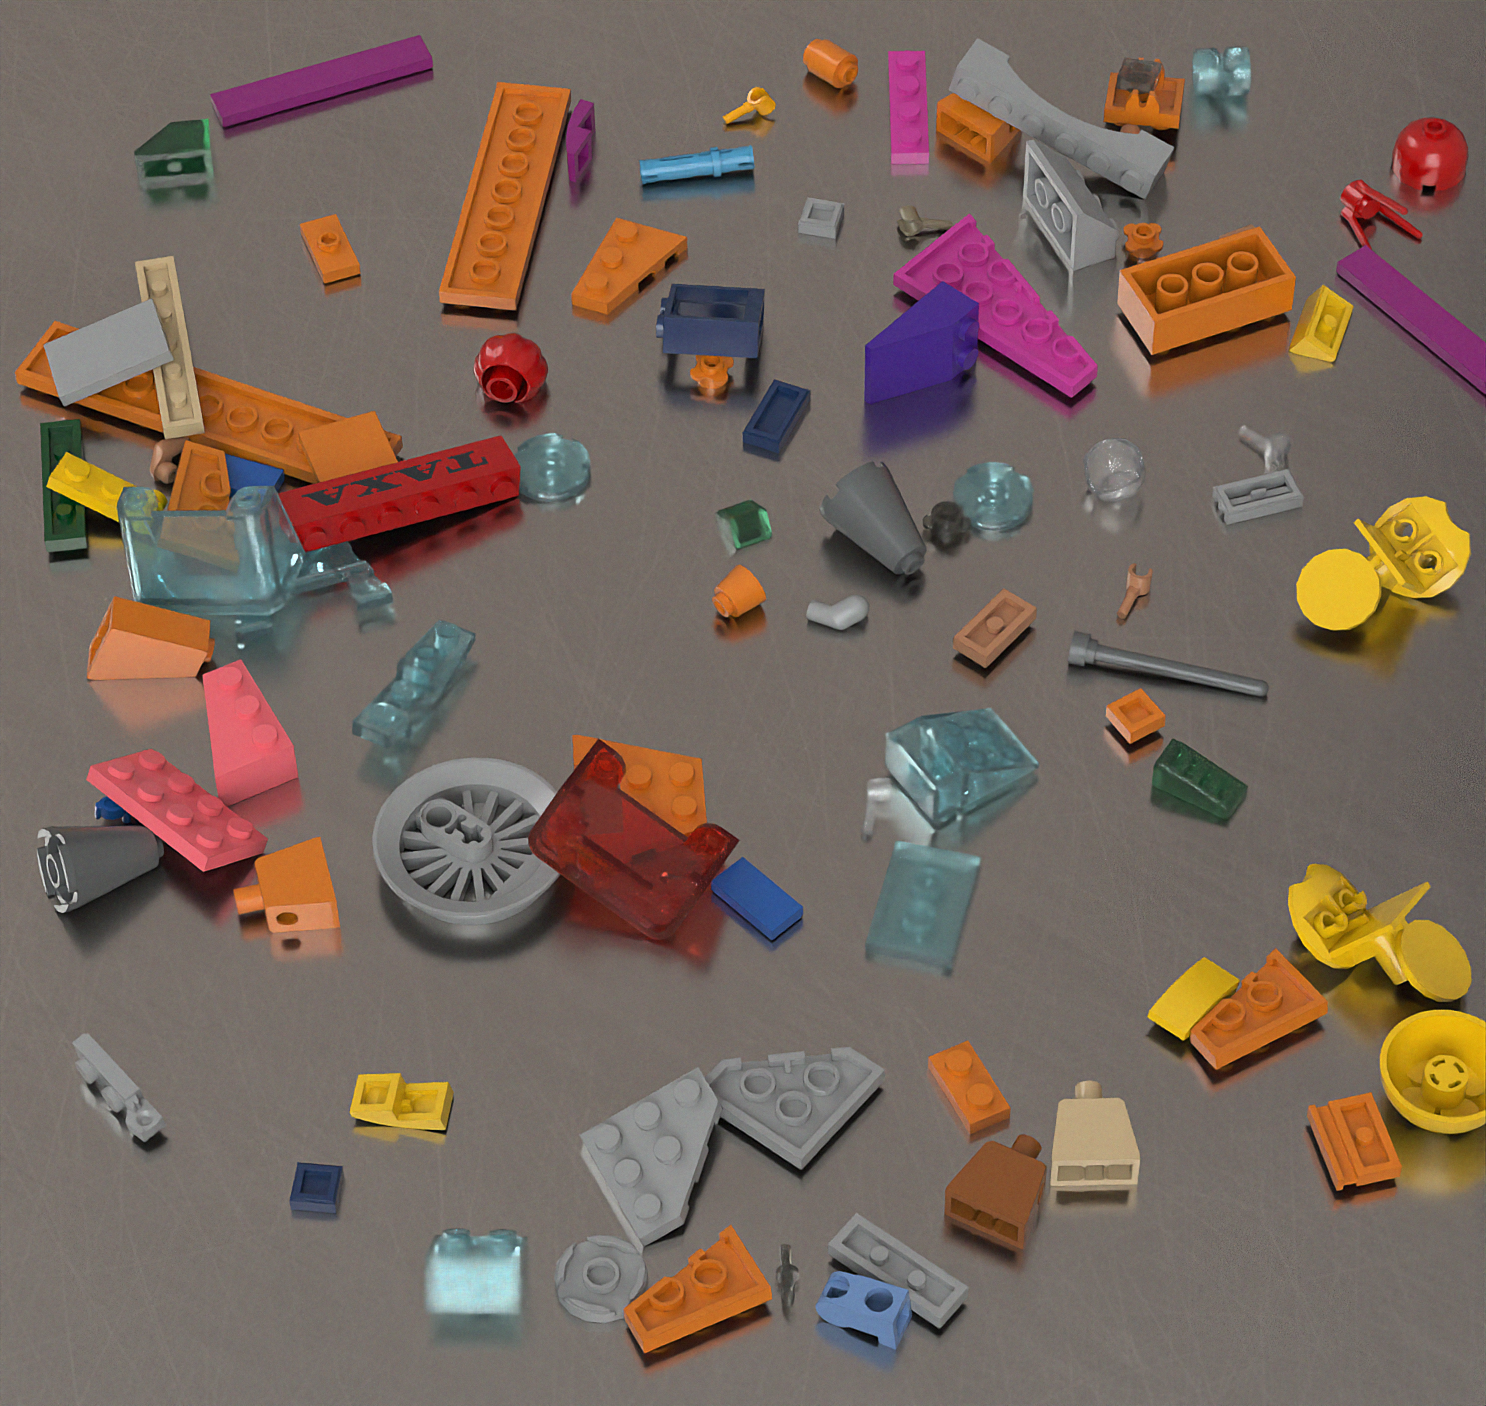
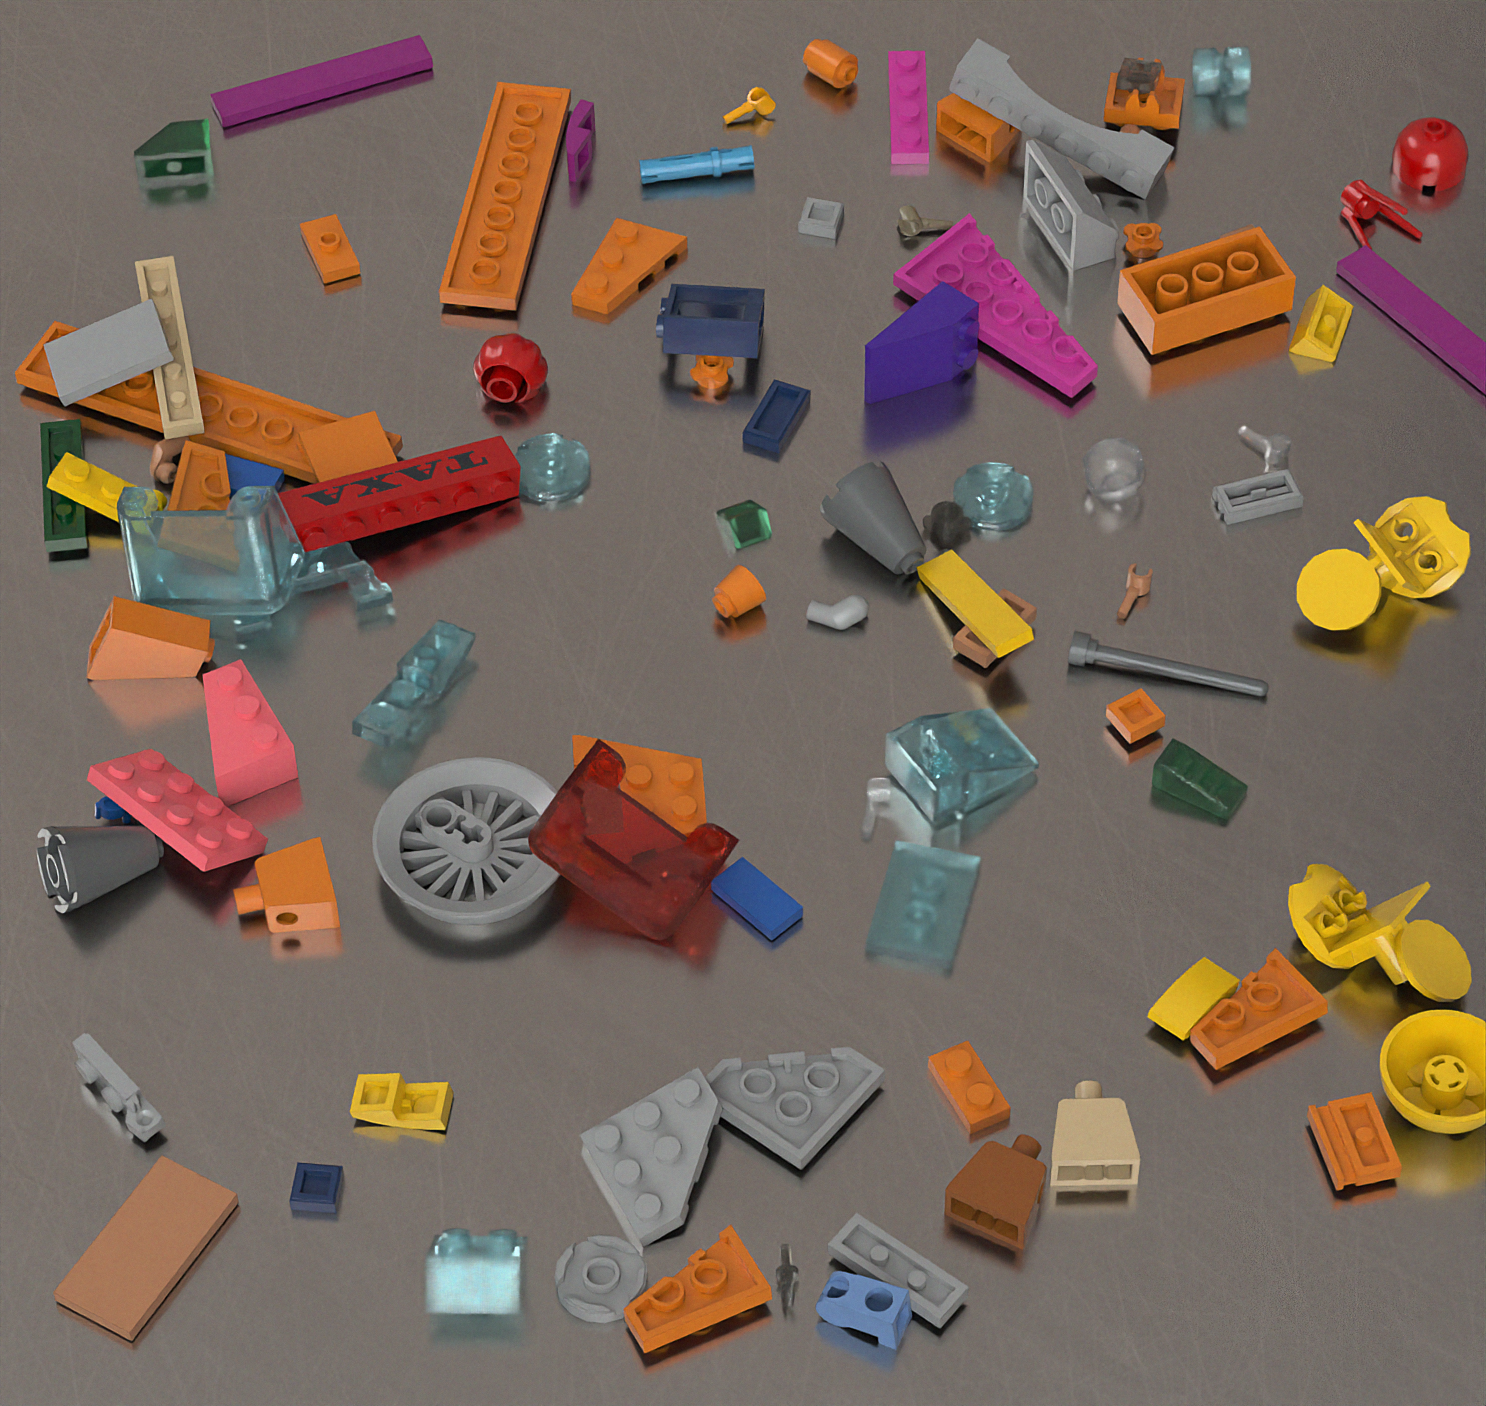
none -> nougat tile [53,1155,239,1341]
none -> yellow tile [917,549,1034,658]

